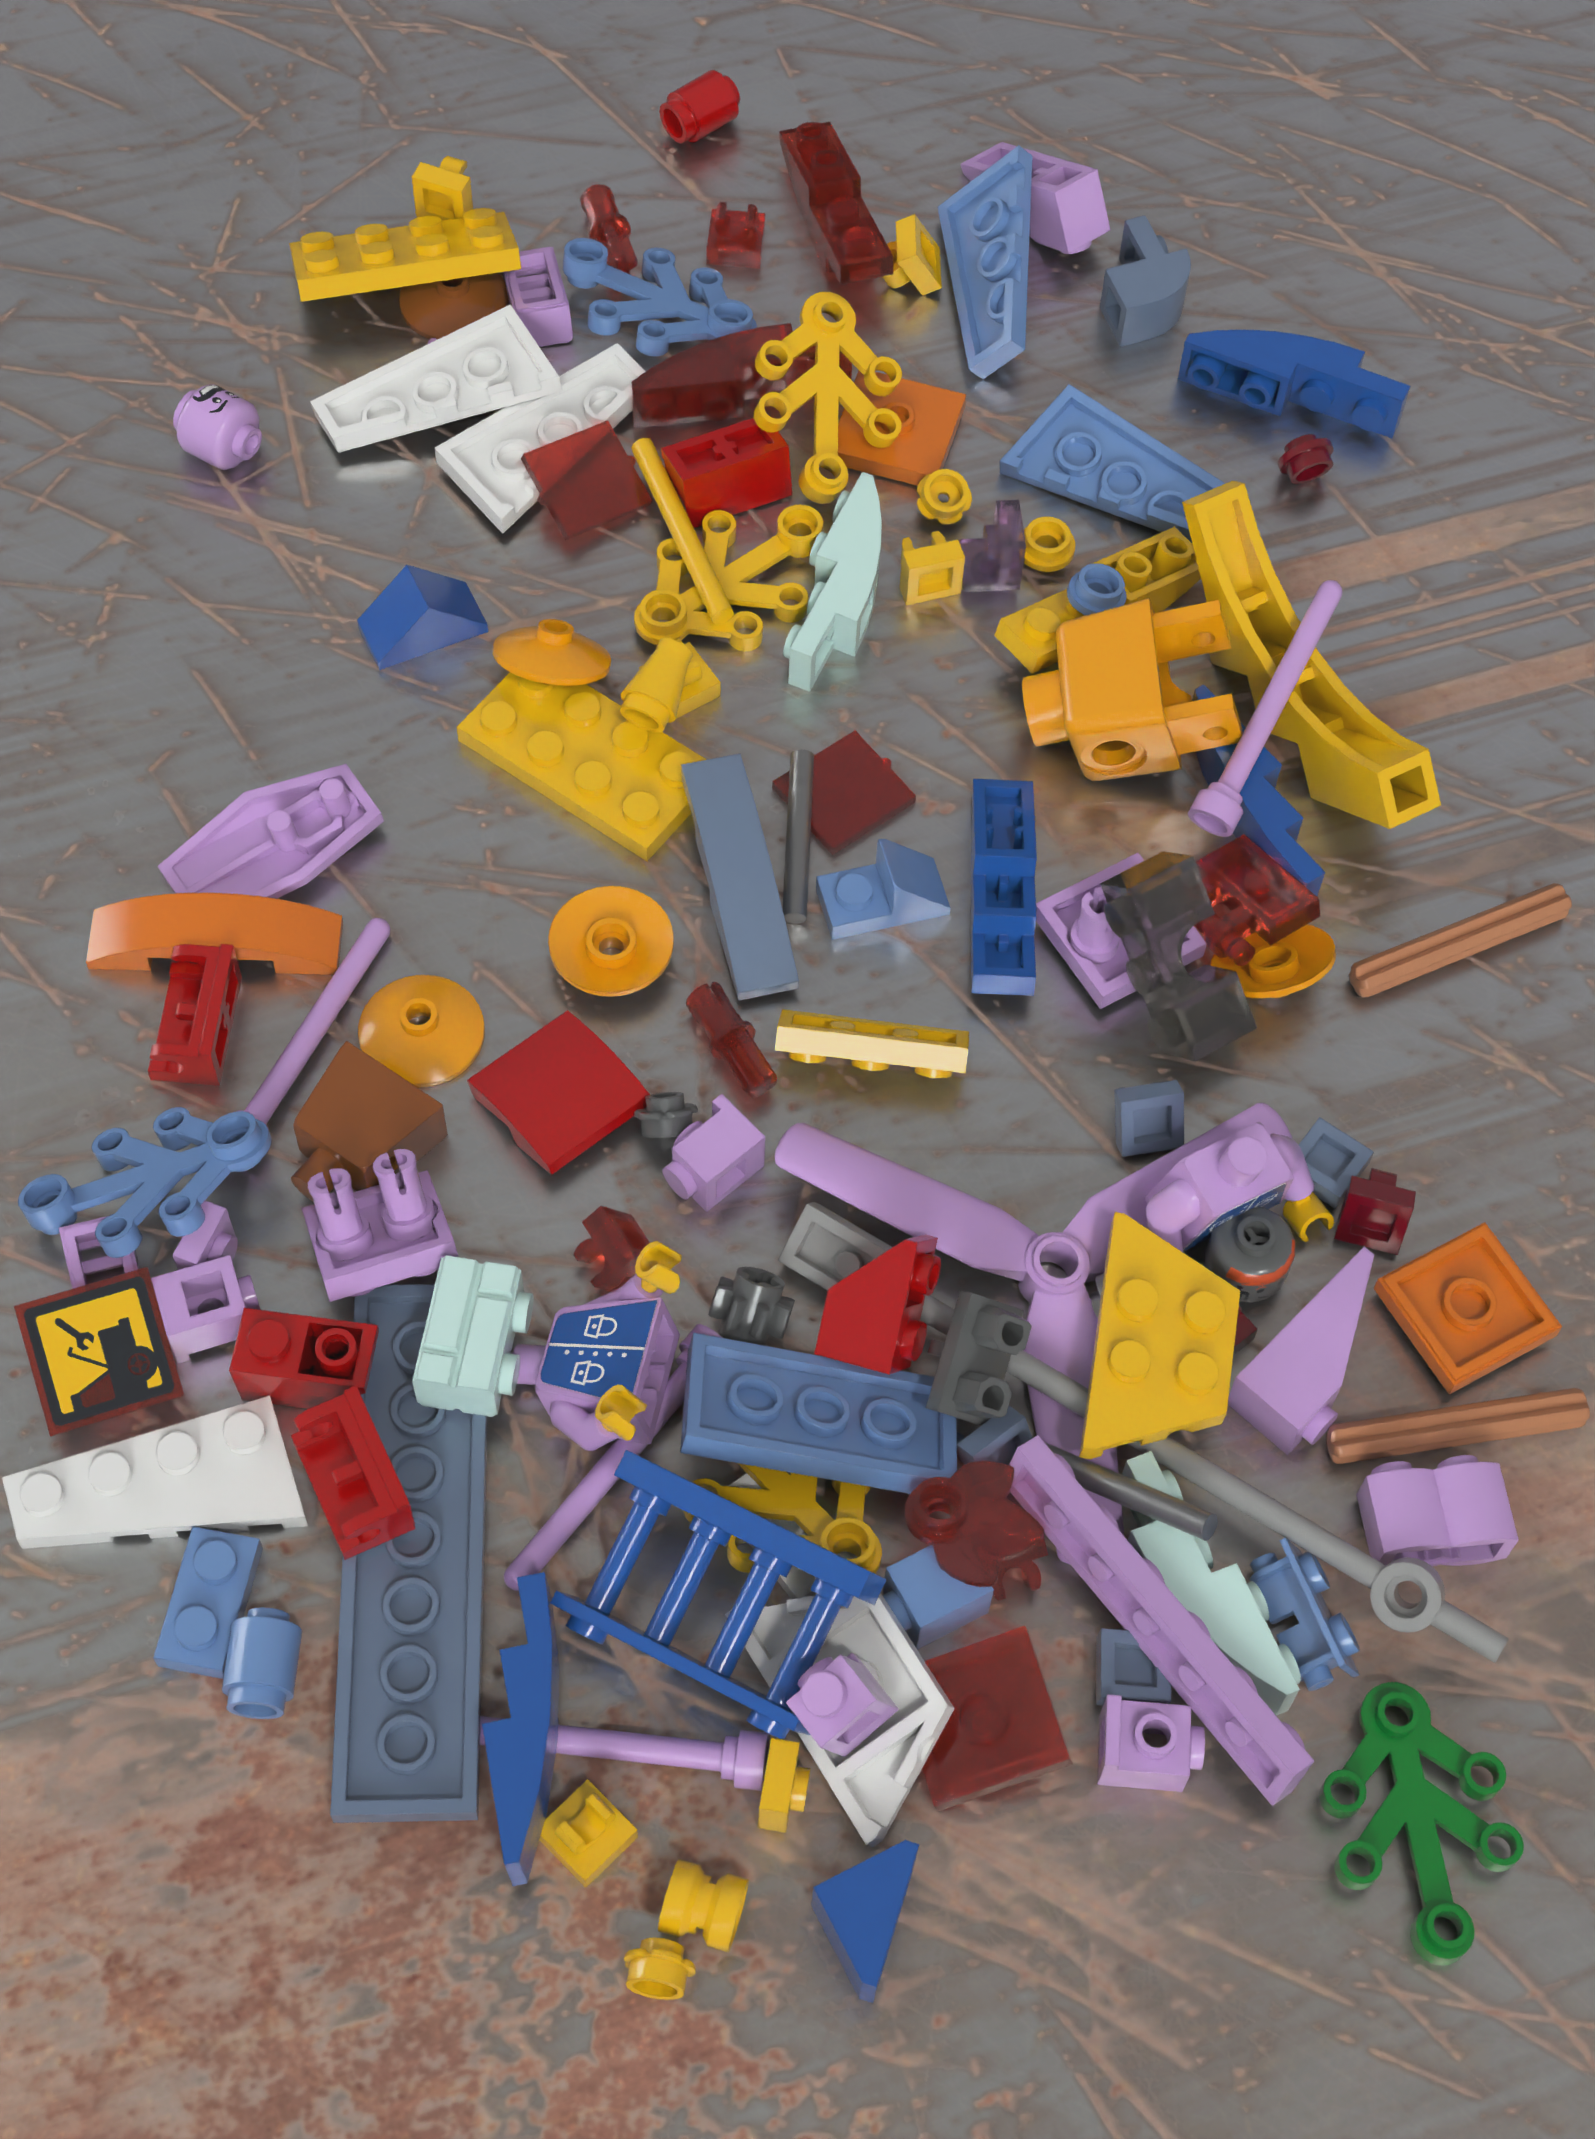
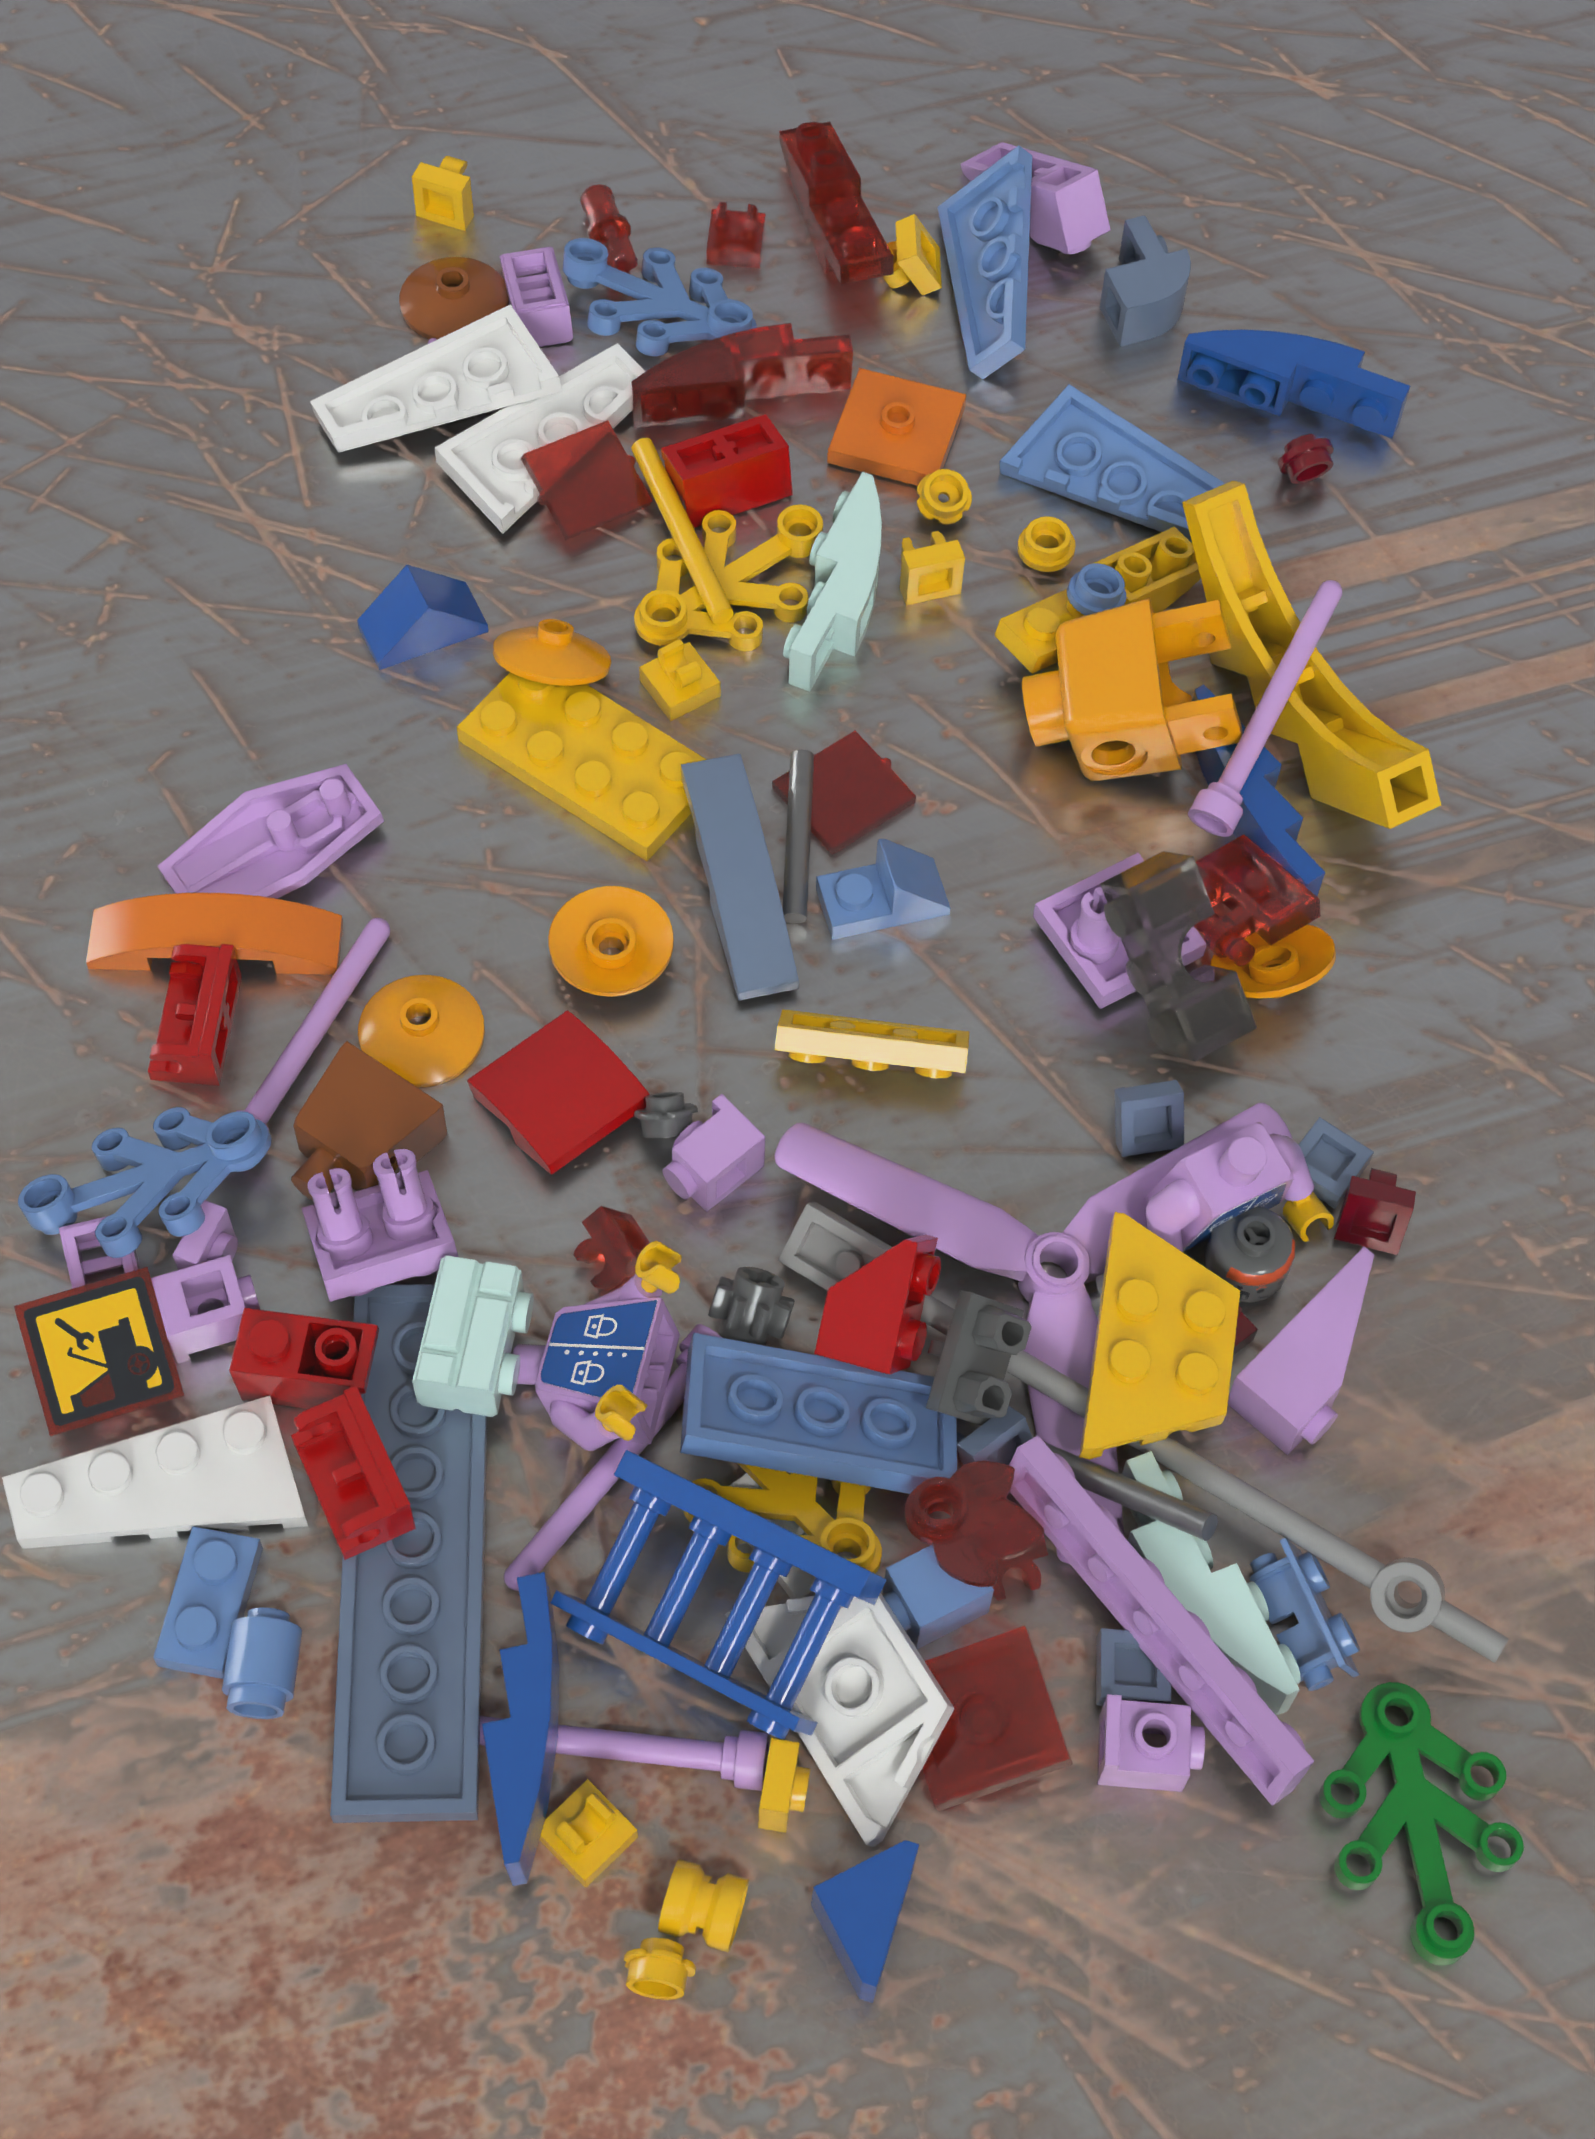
lavender head [173,384,262,470] -> none
yellow plate [289,208,521,302] -> none
yellow cone [620,638,693,733] -> none
red brick [659,70,740,143] -> none
clear red axle [686,982,777,1098] -> none
yellow plant [754,292,902,504] -> none
lavender brick [786,1653,899,1756] -> none
clear purple bracket [959,499,1026,592] -> none
blue slope [971,779,1037,996] -> none
nougat axle [1326,1388,1590,1464] -> none
nougat axle [1348,883,1572,998] -> none
lavender brick [1356,1455,1519,1567] -> none
orange plate [1373,1222,1562,1395] -> none

